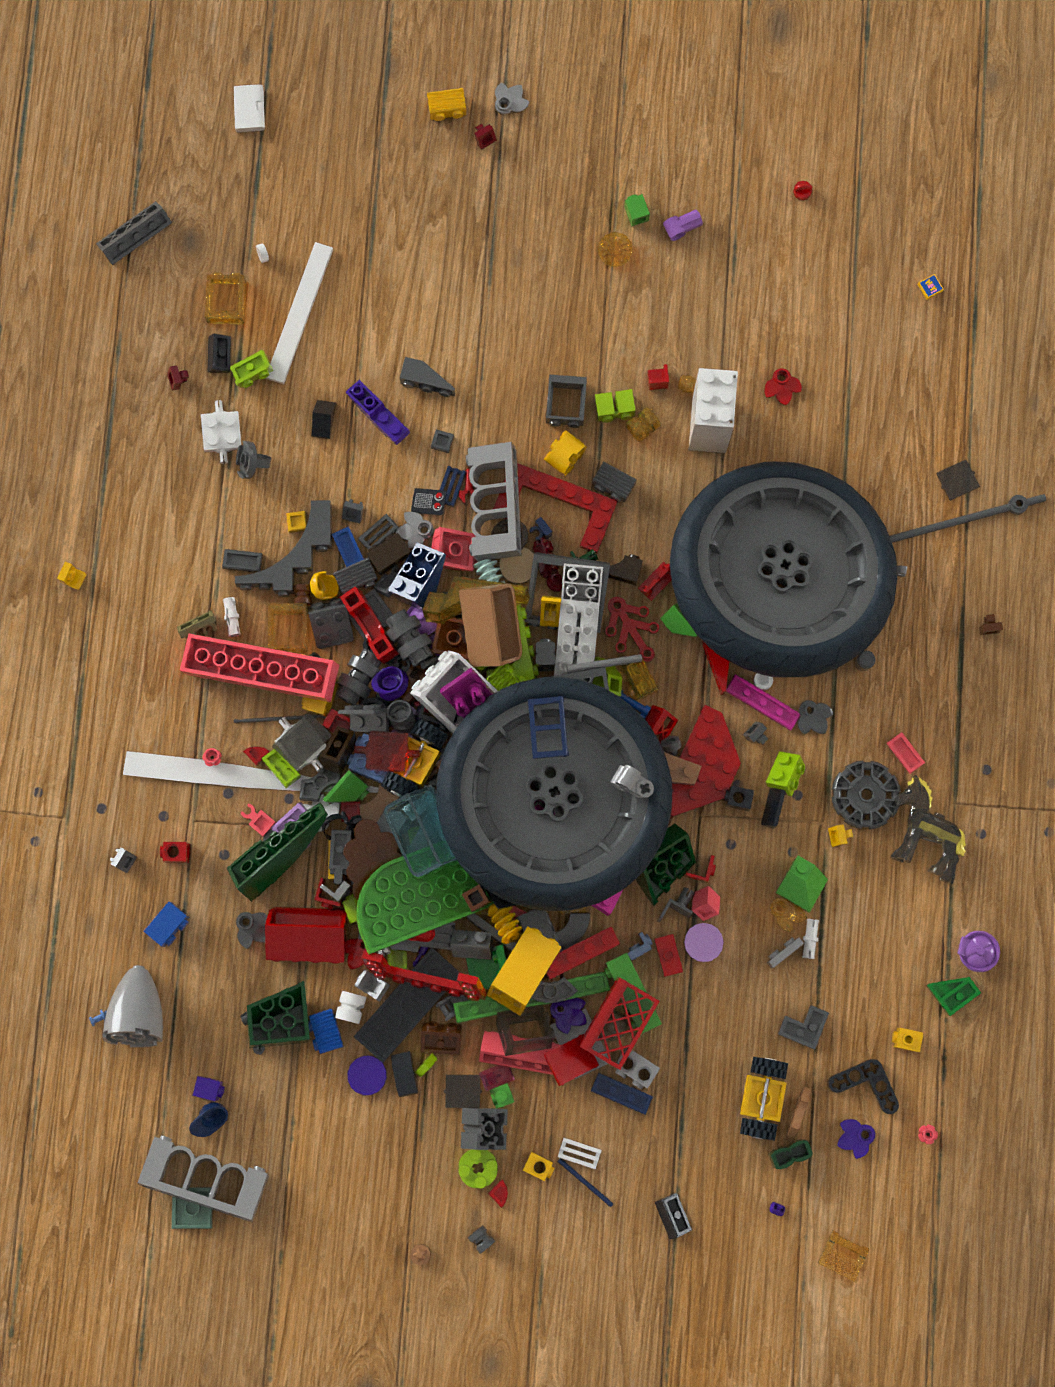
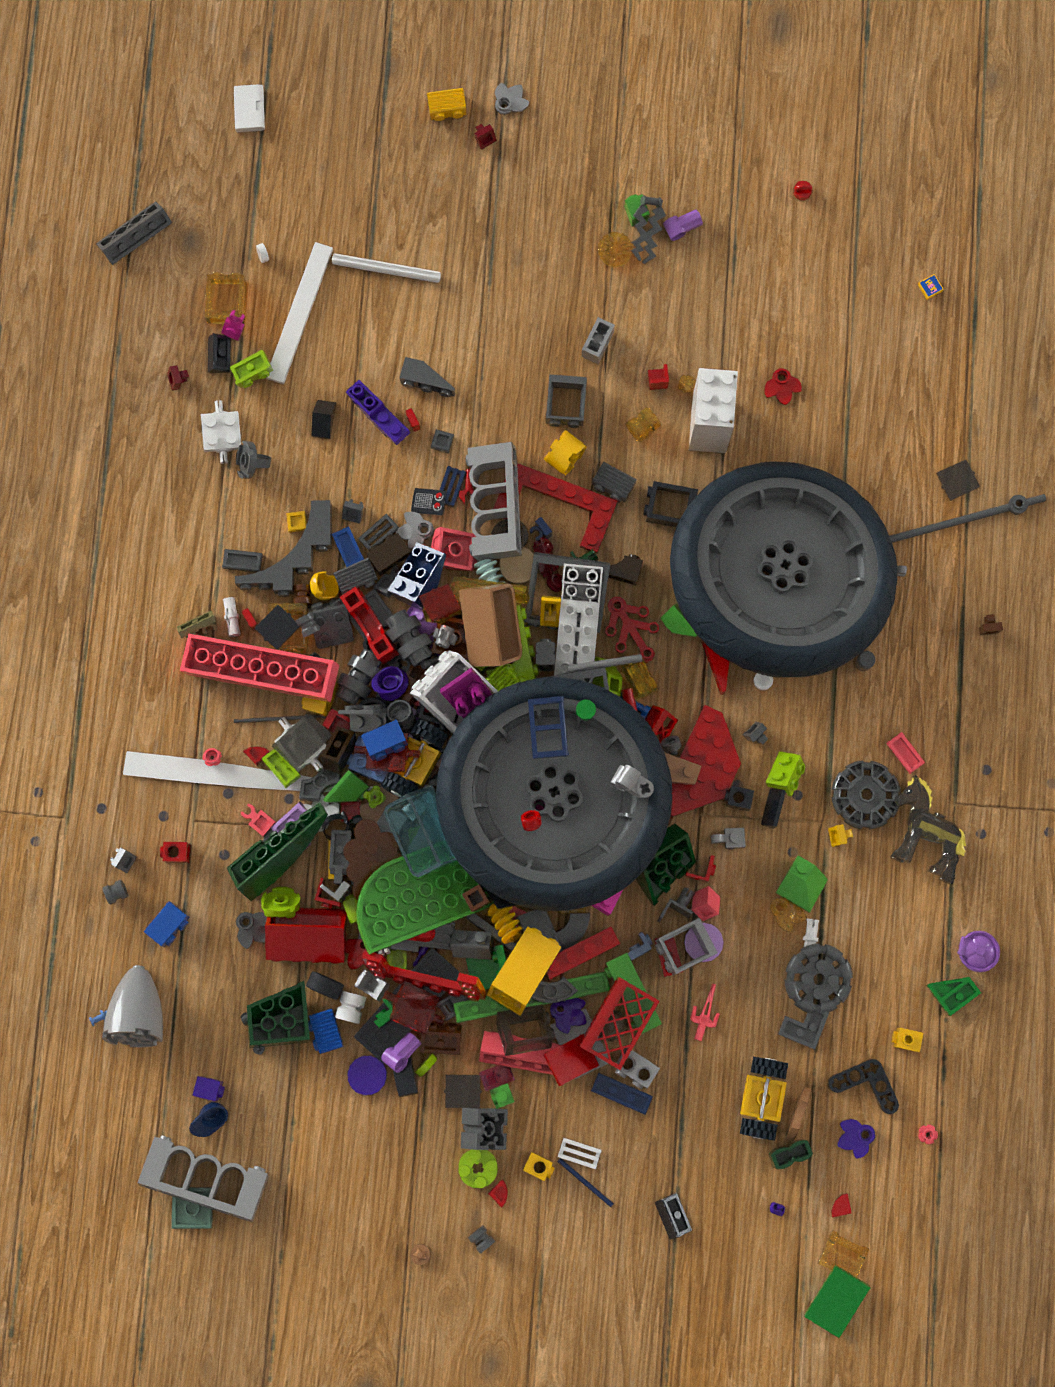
yellow bracket [57,561,86,590] -> none
lime piece [594,389,636,423] -> none
red hinge [638,561,672,601] -> none
dark pink tile [726,674,800,731] -> none
light grey plate [767,937,804,968] -> none
dark grey plate [798,700,833,734] -> none
none -> dark grey wheel [102,879,128,905]
none -> dark pink plate [221,310,245,341]
none -> red tile [242,608,258,631]
none -> black piece [255,605,300,650]
none -> lime plate [261,887,301,918]
none -> dark grey wheel [295,612,321,637]
none -> black tyre [306,971,344,1000]
none -> white axle [332,254,441,283]
none -> blue brick [361,719,408,761]
none -> lime plate [363,785,386,808]
none -> green bracket [374,997,398,1028]
none -> medium lavender piece [381,1032,421,1073]
none -> clear red plate [383,981,445,1035]
none -> red tile [405,408,421,432]
none -> clear red piece [419,584,461,622]
none -> light grey gear [433,625,457,649]
none -> red tile [521,810,542,831]
none -> green tile [576,700,596,721]
none -> light grey brick [582,317,615,364]
none -> red piece [621,688,637,711]
none -> dark grey piece [631,195,666,264]
none -> black window [643,481,698,528]
none -> light grey window [655,918,717,976]
none -> coral piece [690,984,720,1041]
none -> light grey plate [711,828,746,849]
none -> dark grey plate [784,943,853,1014]
none -> green tile [804,1264,871,1338]
none -> red tile [831,1193,852,1217]

